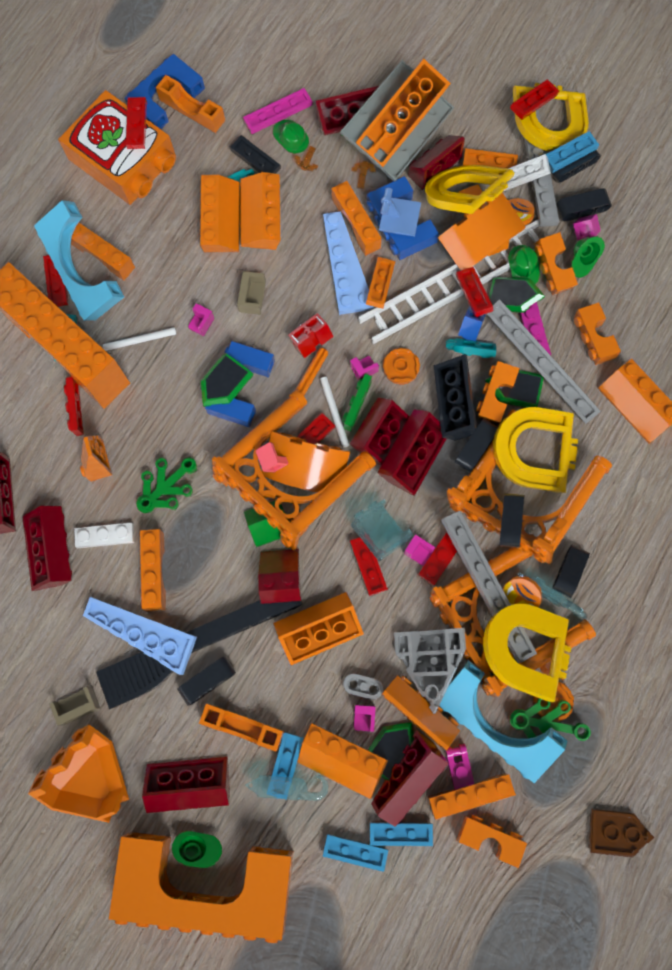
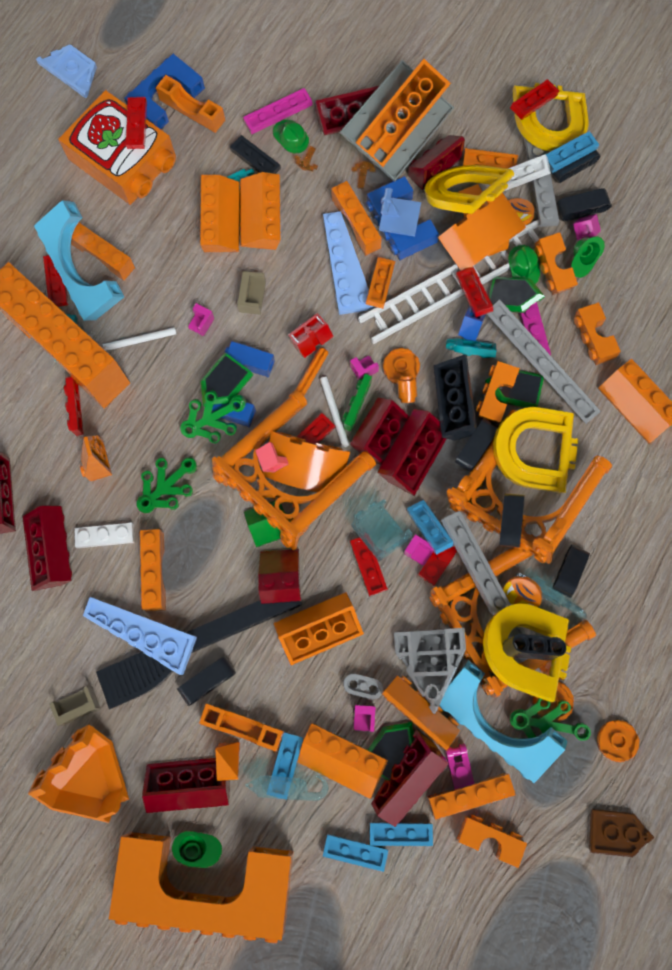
none -> light blue wing [36,45,97,98]
none -> green plant [180,390,246,444]
none -> orange slope [215,742,240,781]
none -> orange brick [397,374,417,403]
none -> dark azure plate [407,500,454,555]
none -> black beam [503,634,566,660]
none -> orange tile [597,720,640,762]

